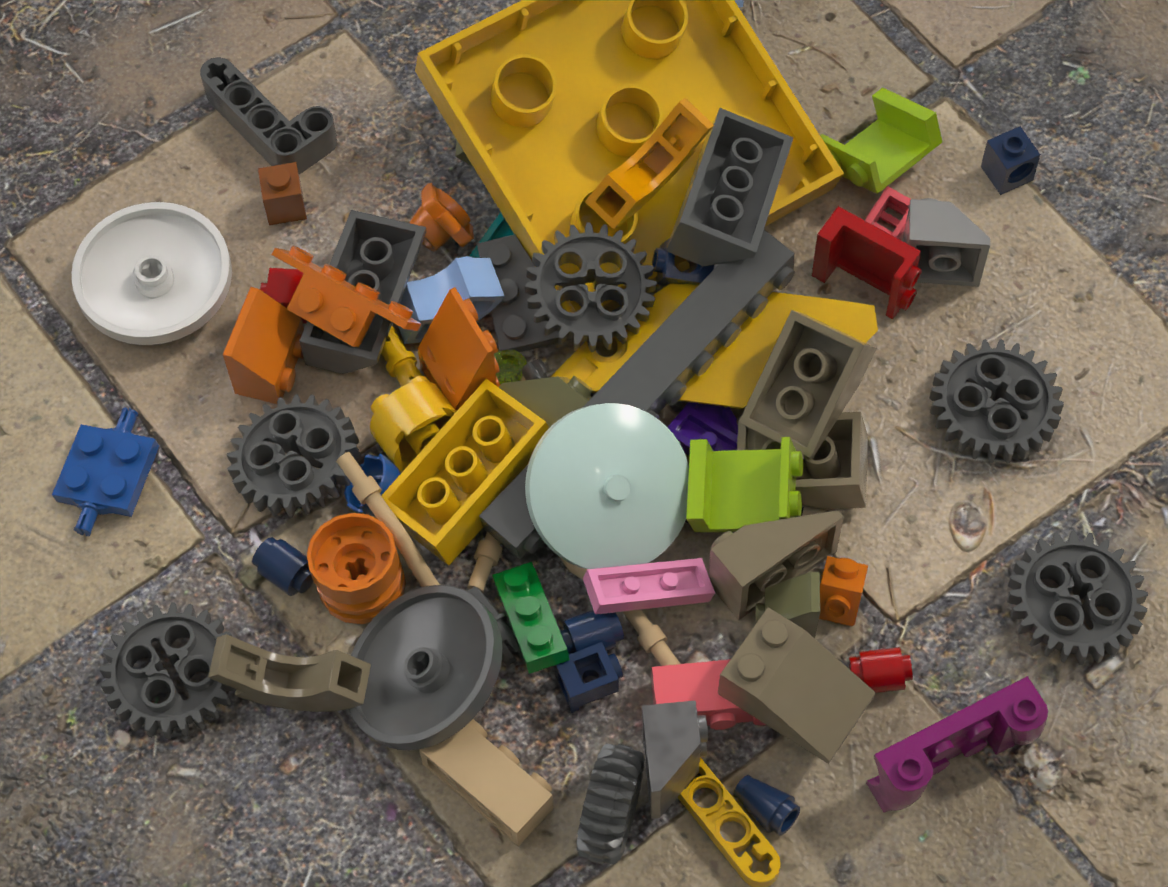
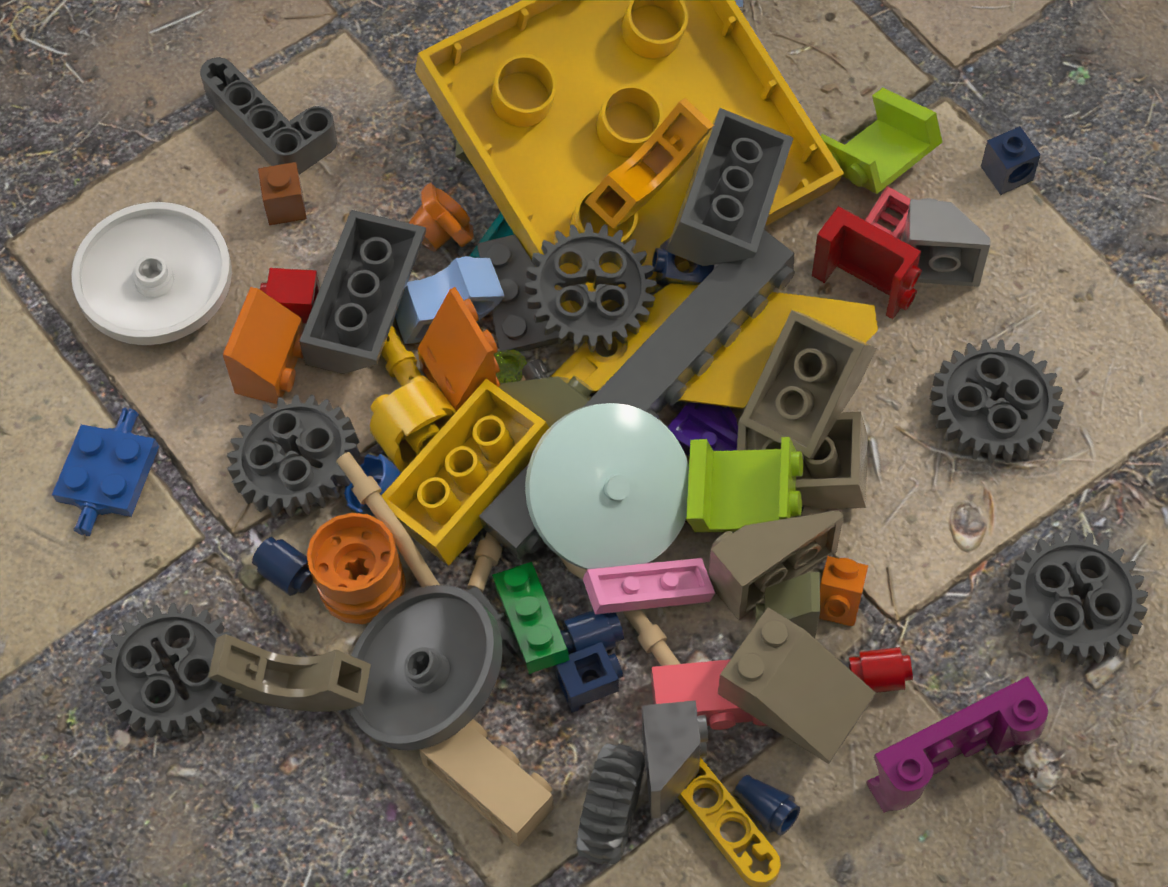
orange bracket [271,246,421,347] -> none

